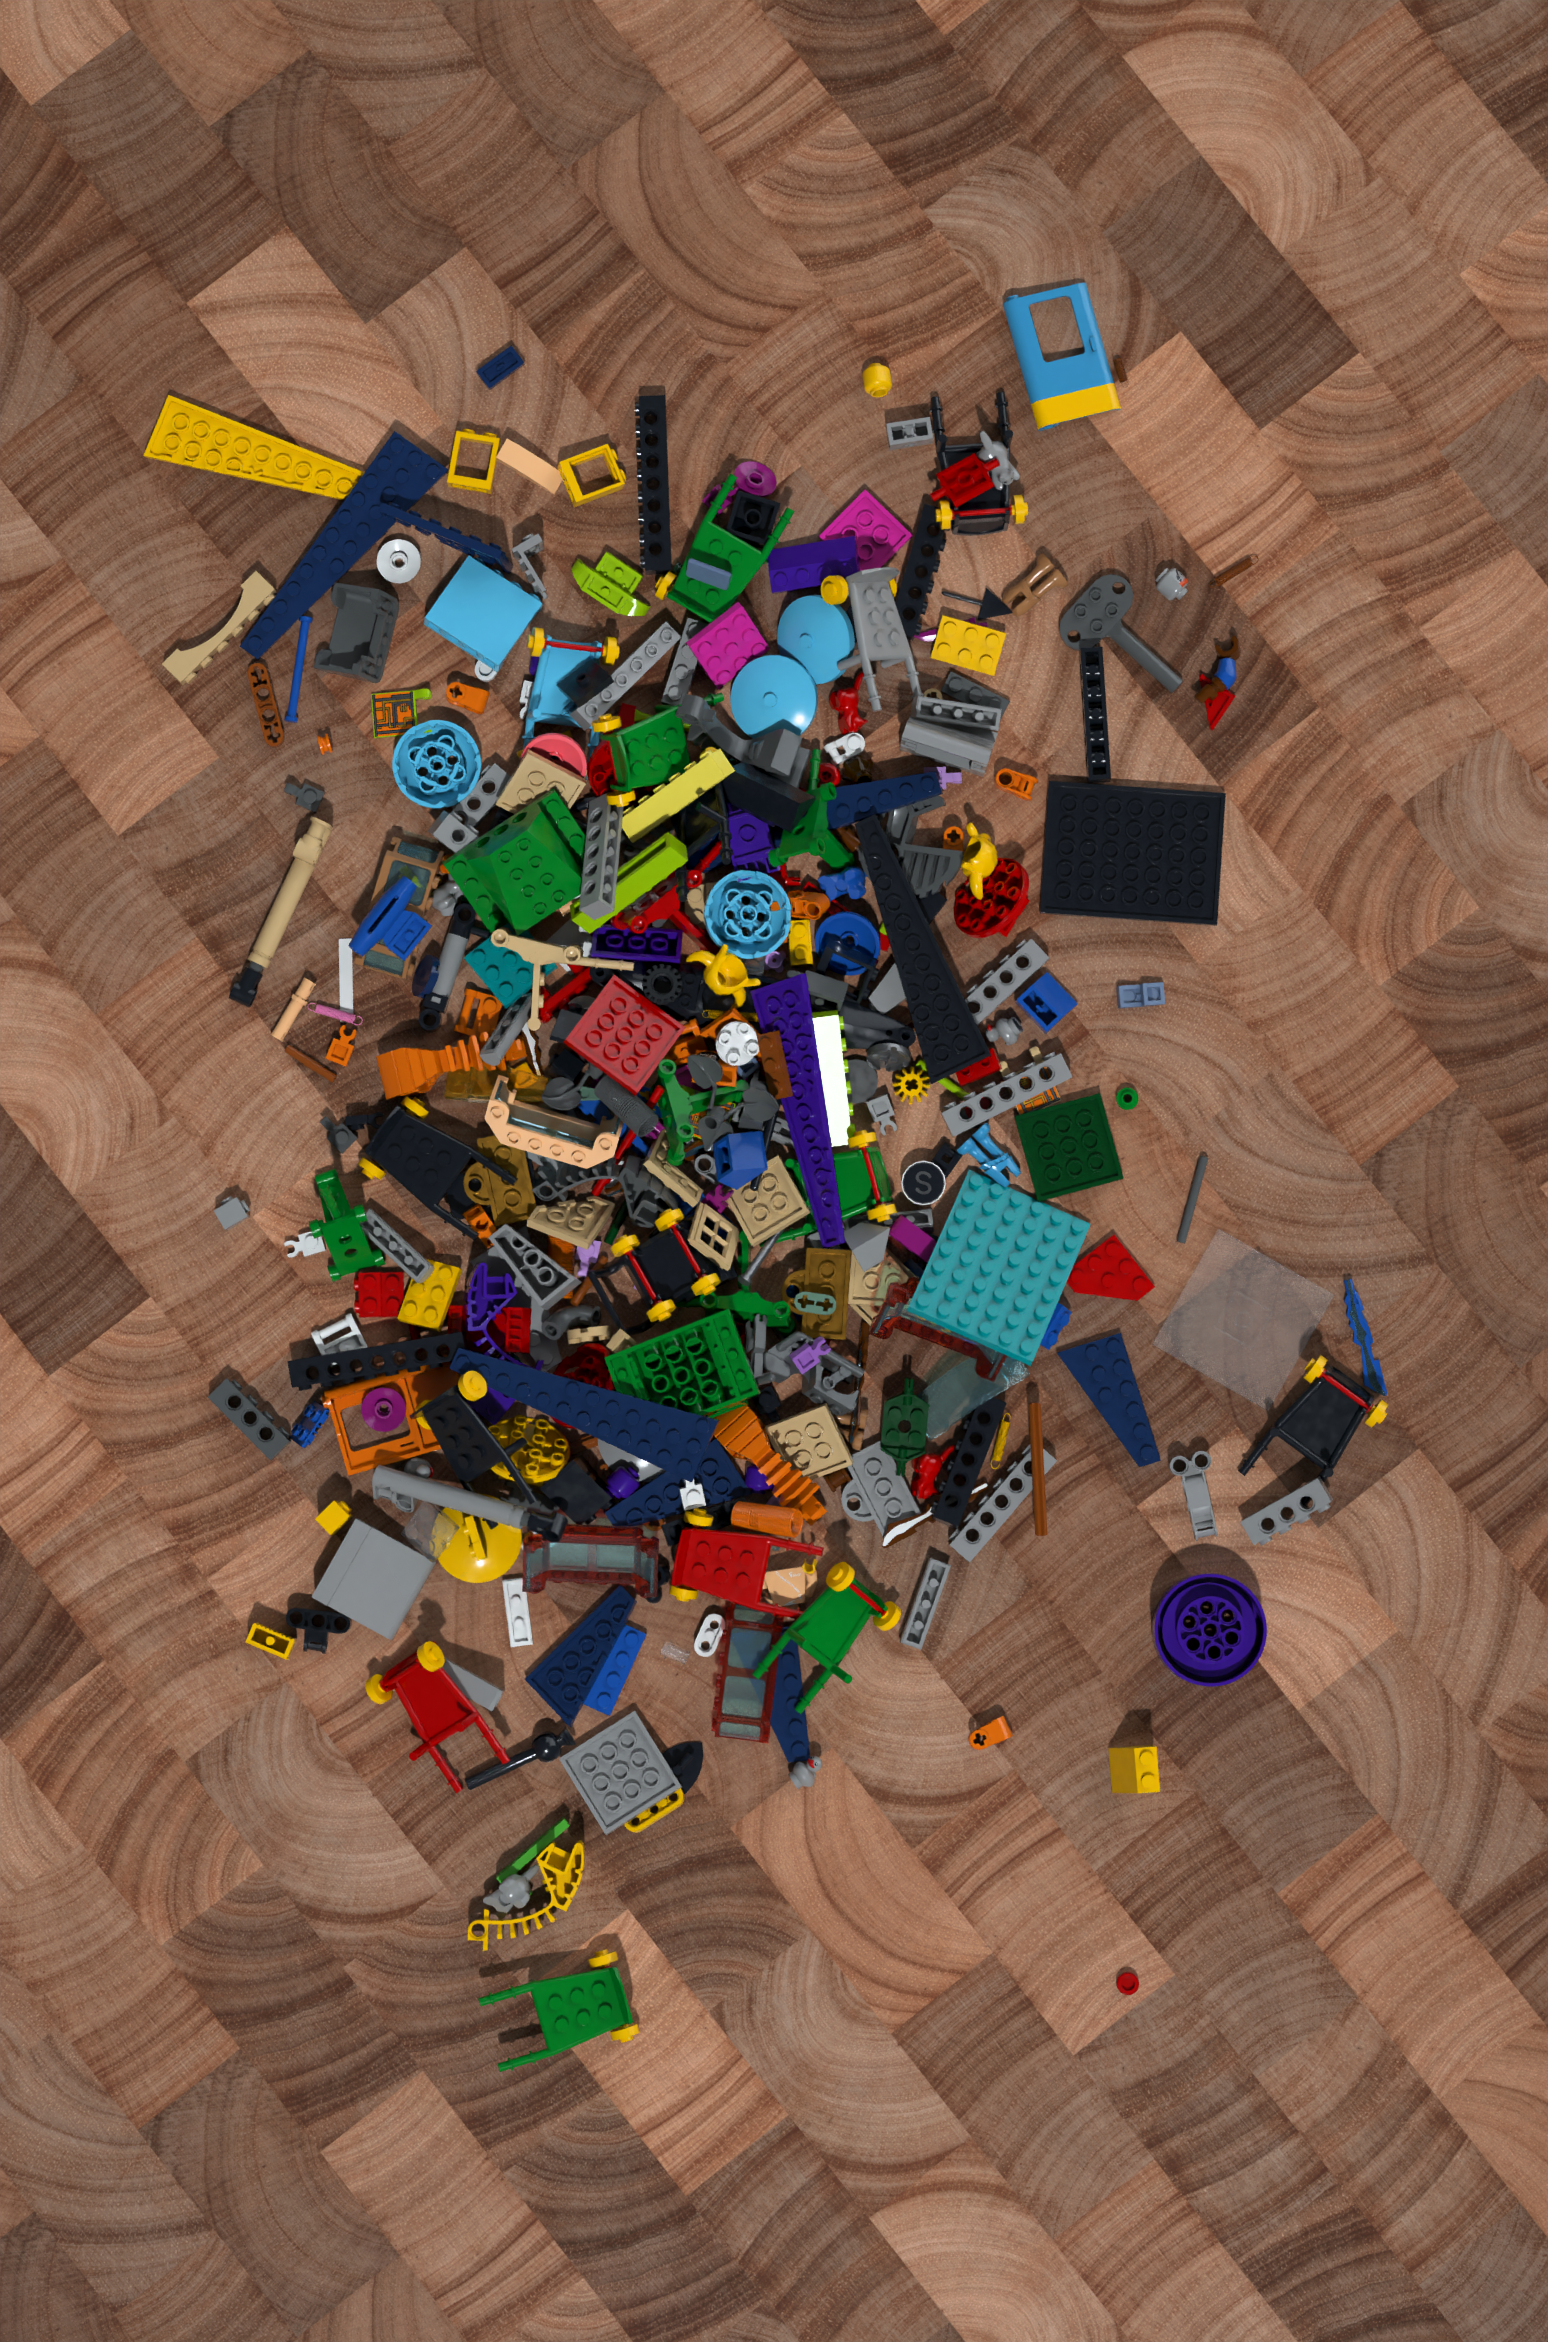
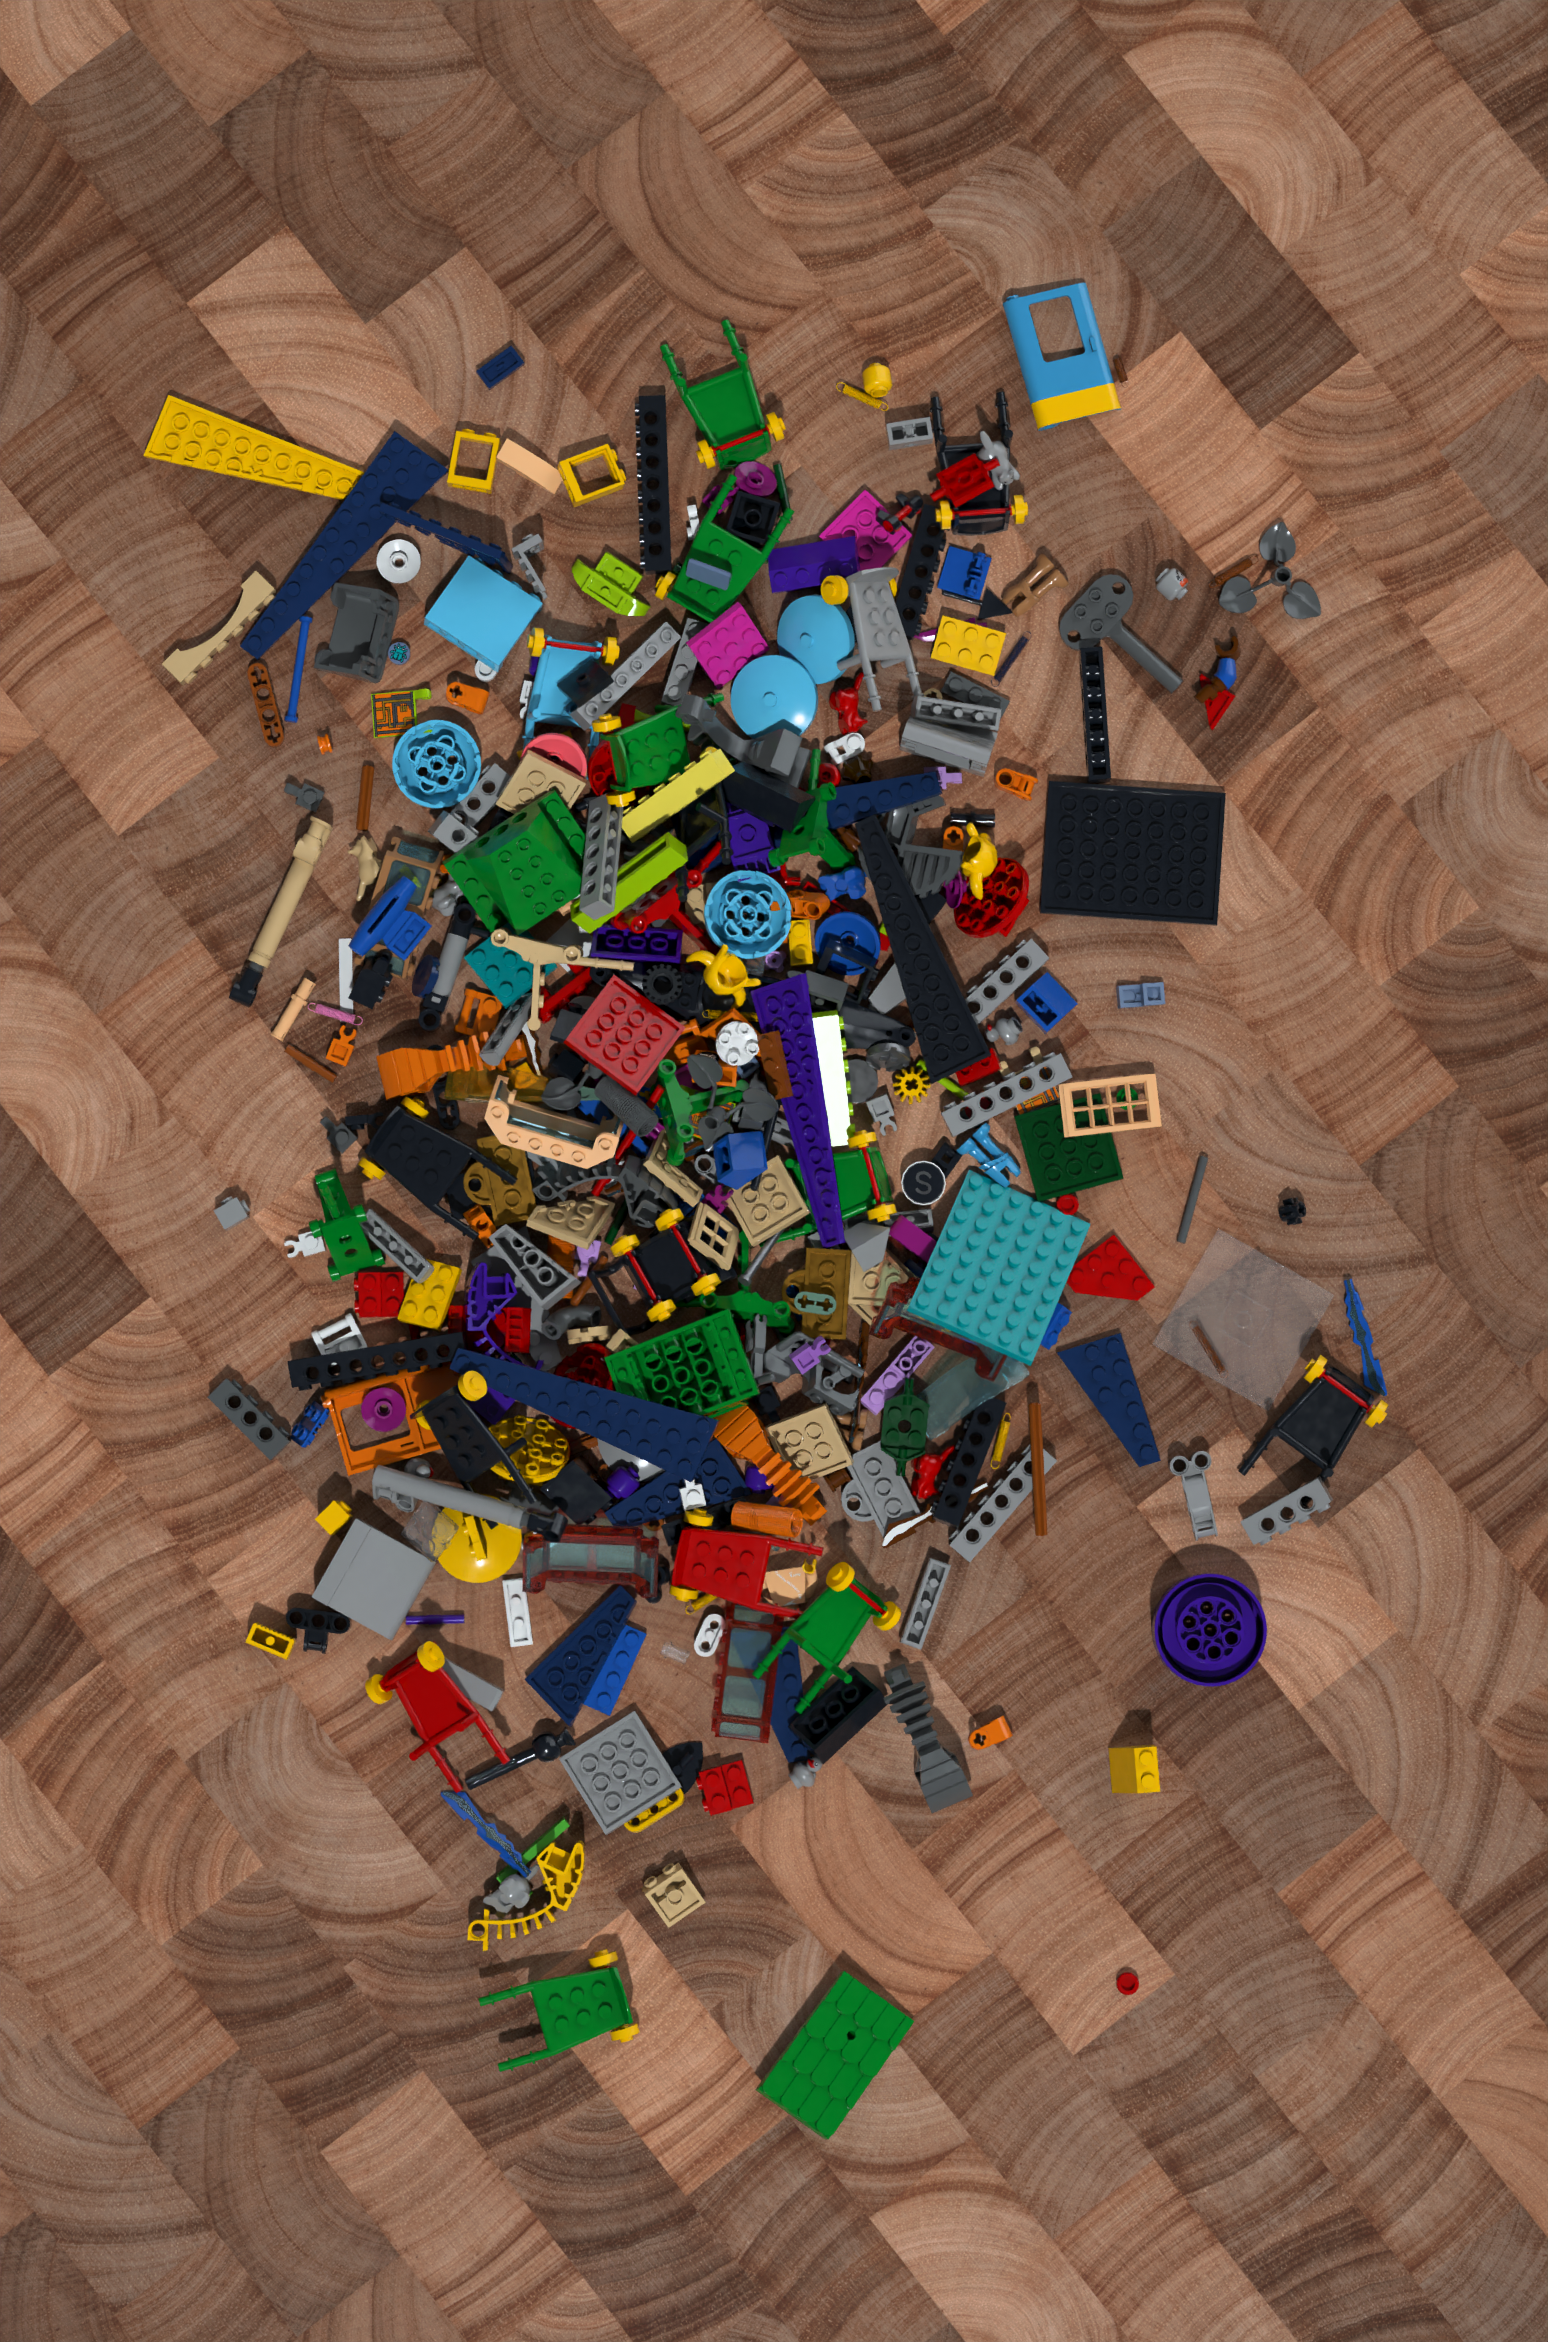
none -> tan animal [347,836,383,901]
none -> black hinge [348,949,393,1009]
none -> dark orange axle [356,765,374,831]
none -> tile [388,642,411,665]
none -> dark purple piece [406,1614,465,1625]
none -> black beam [427,1045,460,1130]
none -> blue sword [441,1791,531,1878]
none -> tan plate [642,1862,706,1928]
none -> green piece [660,320,786,470]
none -> yellow piece [685,1594,718,1615]
none -> white plate [686,505,700,540]
none -> red plate [696,1759,754,1816]
none -> green piece [755,1971,914,2140]
none -> dark green piece [773,464,793,521]
none -> black slope [788,1666,888,1764]
none -> yellow piece [836,382,888,411]
none -> lavender slope [861,1333,935,1416]
none -> black piece [876,494,923,535]
none -> dark grey piece [883,1664,973,1813]
none -> blue hinge [937,546,992,600]
none -> magenta dish [944,870,967,909]
none -> black pin [950,811,995,828]
none -> dark blue piece [991,631,1031,687]
none -> red tile [1056,1194,1079,1215]
none -> light nougat piece [1058,1073,1162,1138]
none -> dark orange piece [1189,1321,1228,1378]
none -> dark grey plant [1218,522,1321,619]
none -> black gear [1278,1197,1306,1225]

